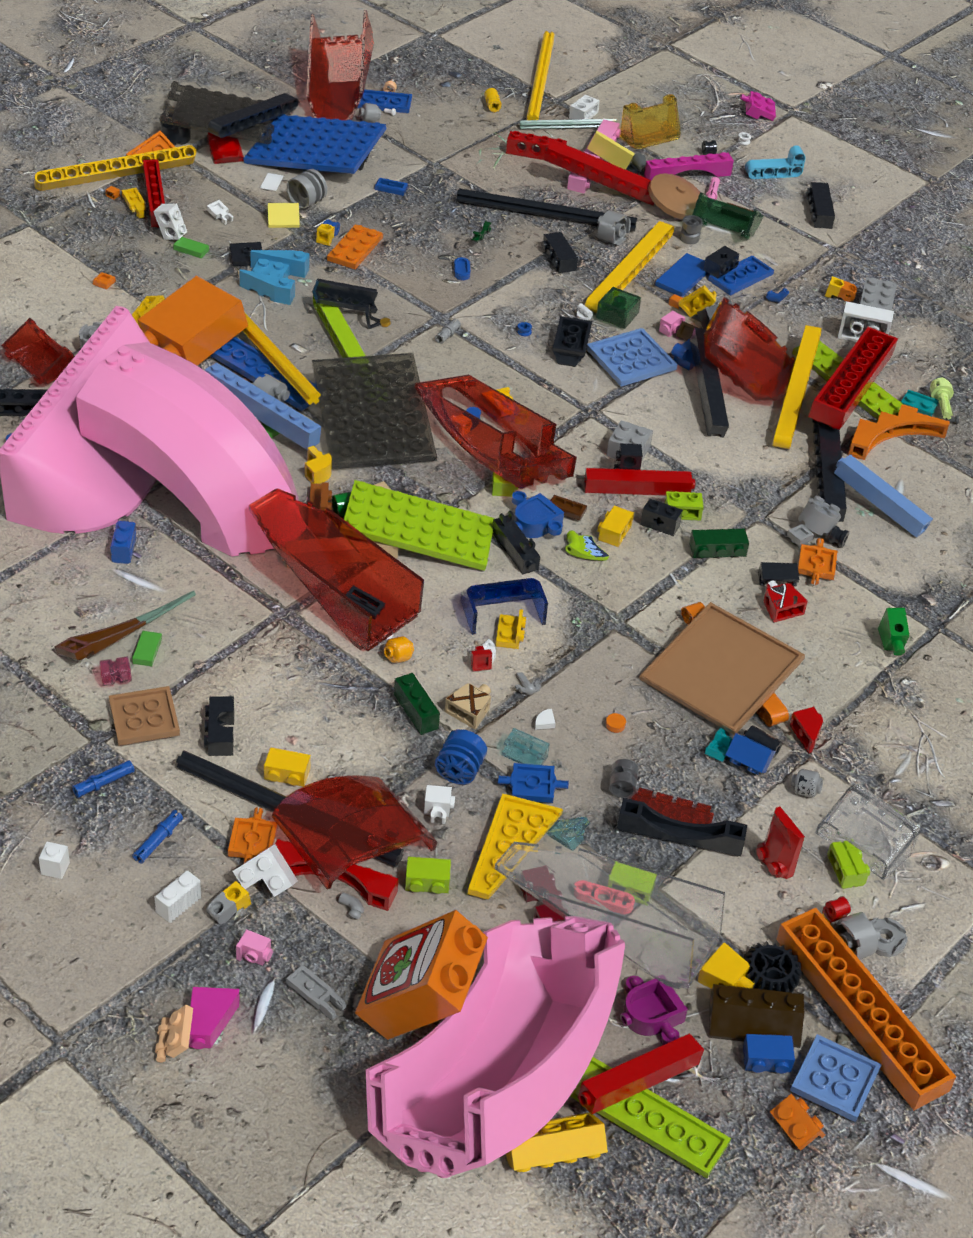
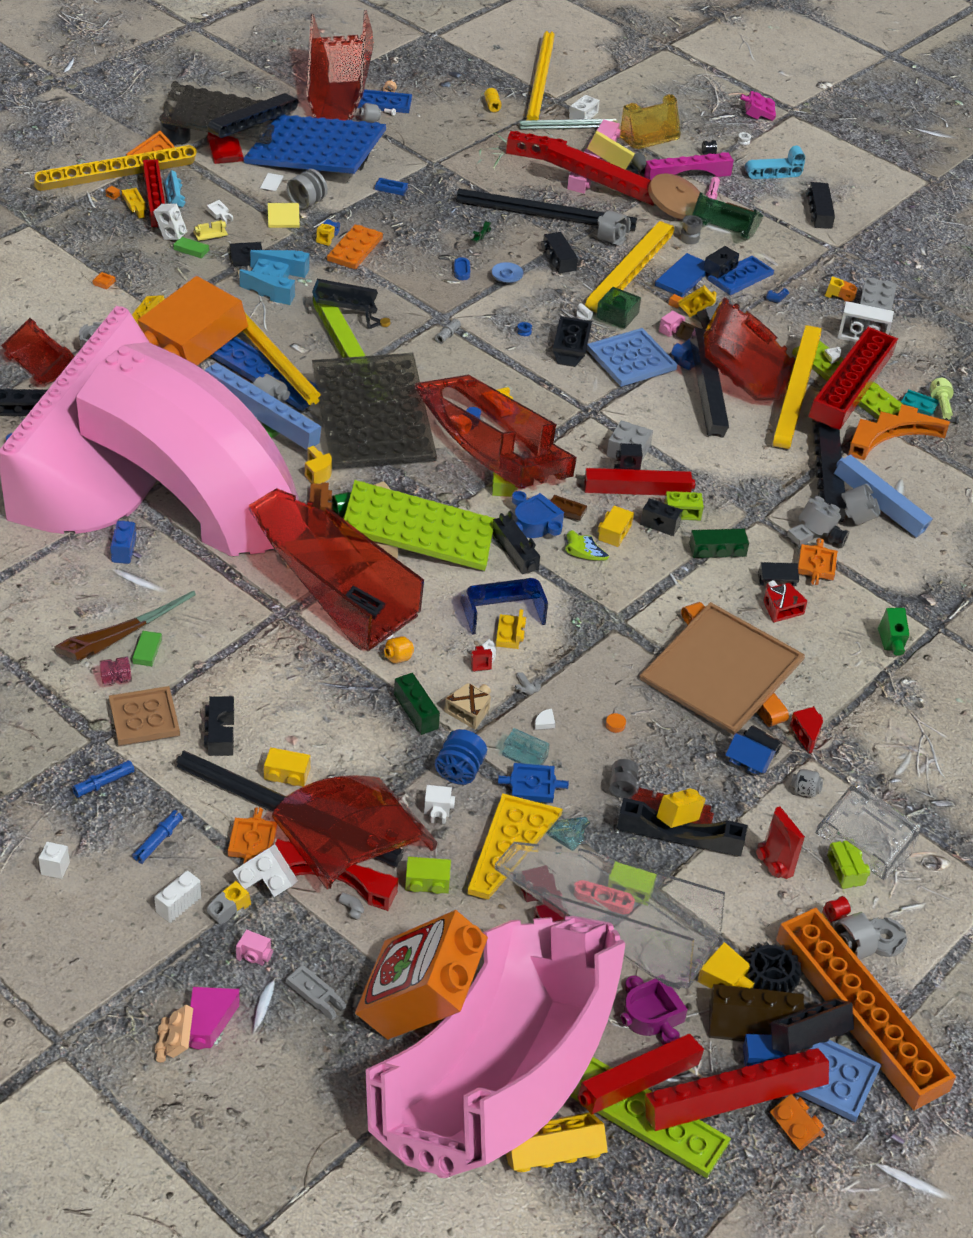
teal slope [705,728,733,762] -> none
none -> medium azure plate [164,170,186,207]
none -> light yellow hinge [193,220,228,241]
none -> medium blue dish [492,262,523,282]
none -> red brick [645,1048,829,1131]
none -> yellow brick [657,788,706,828]
none -> black brick [771,998,854,1055]
none -> white tile [824,347,841,364]
none -> light grey brick [842,484,880,525]

